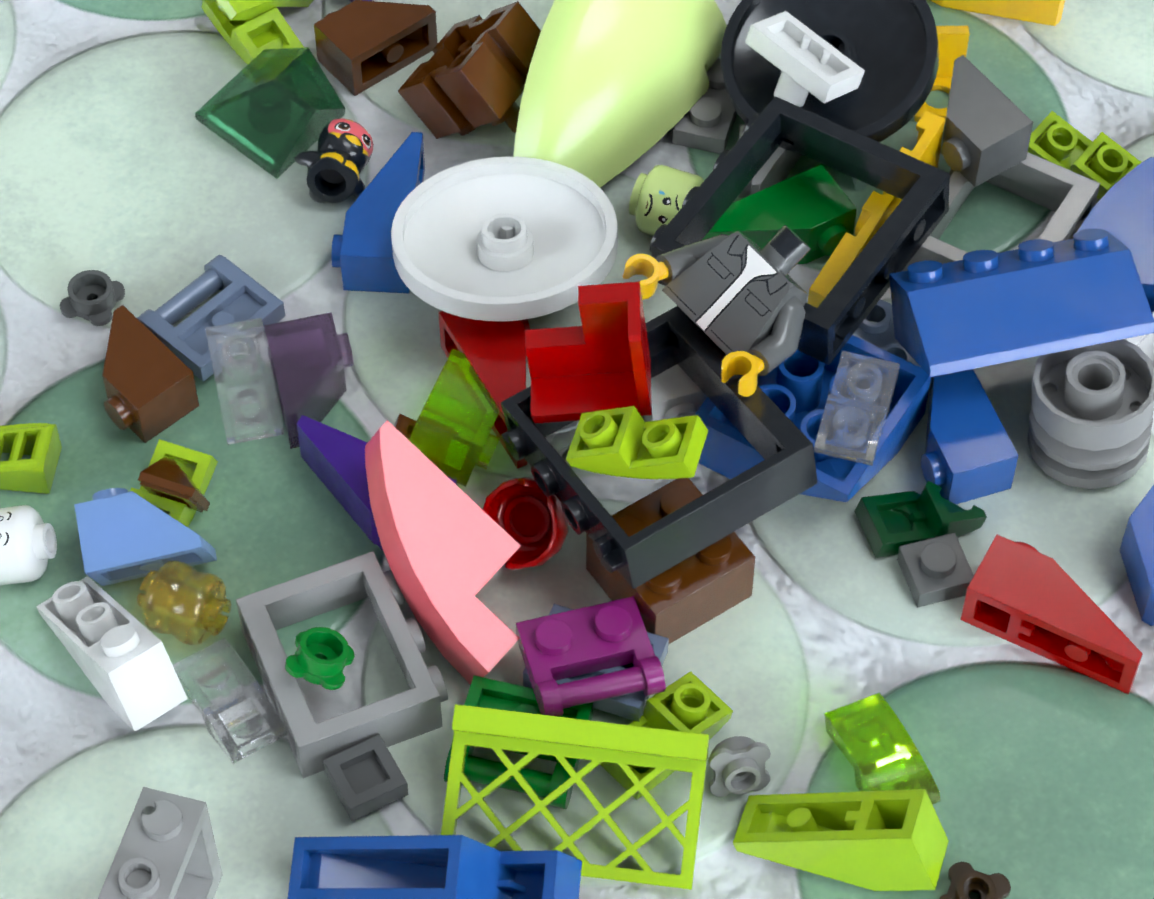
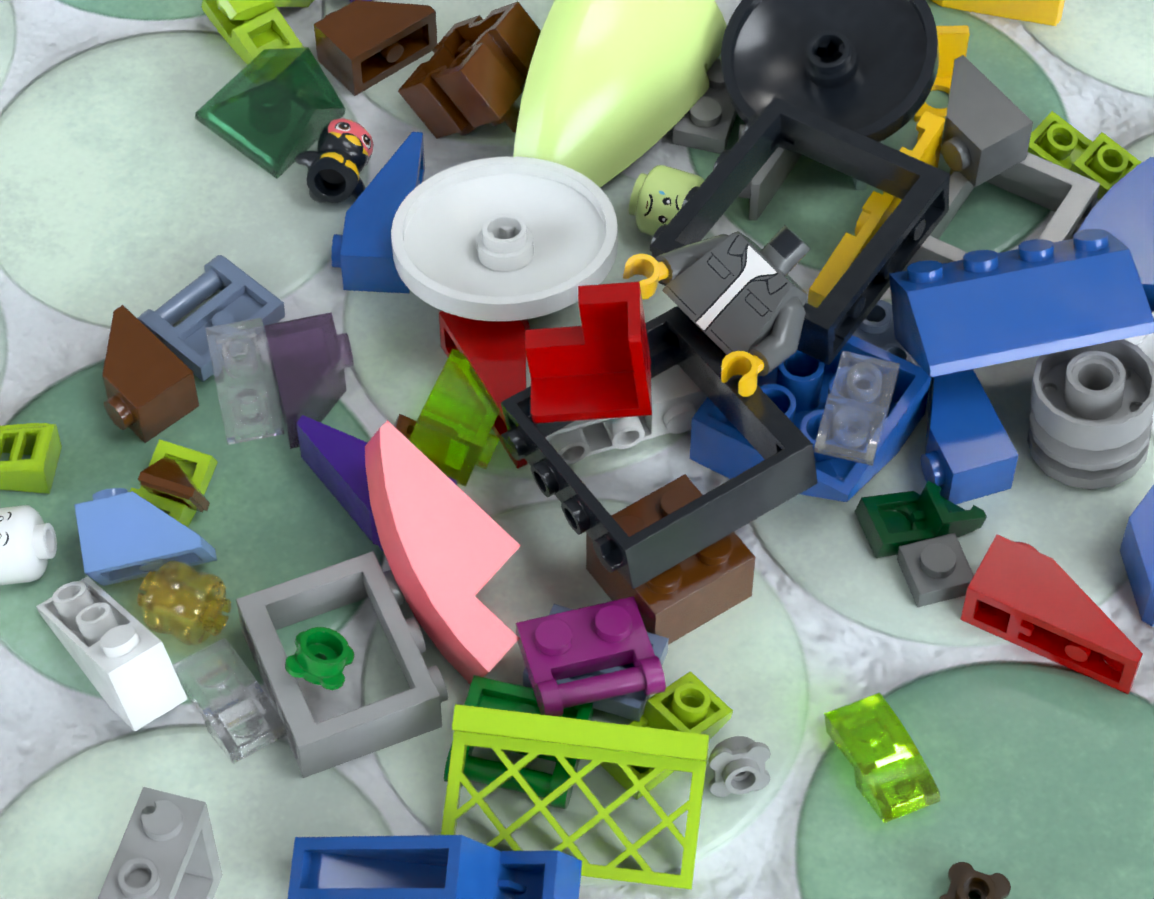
dark grey plate [60,270,125,326] -> none
dark grey plate [323,734,409,821] -> none
red hair [482,477,569,570] -> none
lime slope [566,406,708,479] -> none
green slope [702,164,857,264] -> none
lime slope [733,789,949,891] -> none
white tile [745,11,865,107] -> none

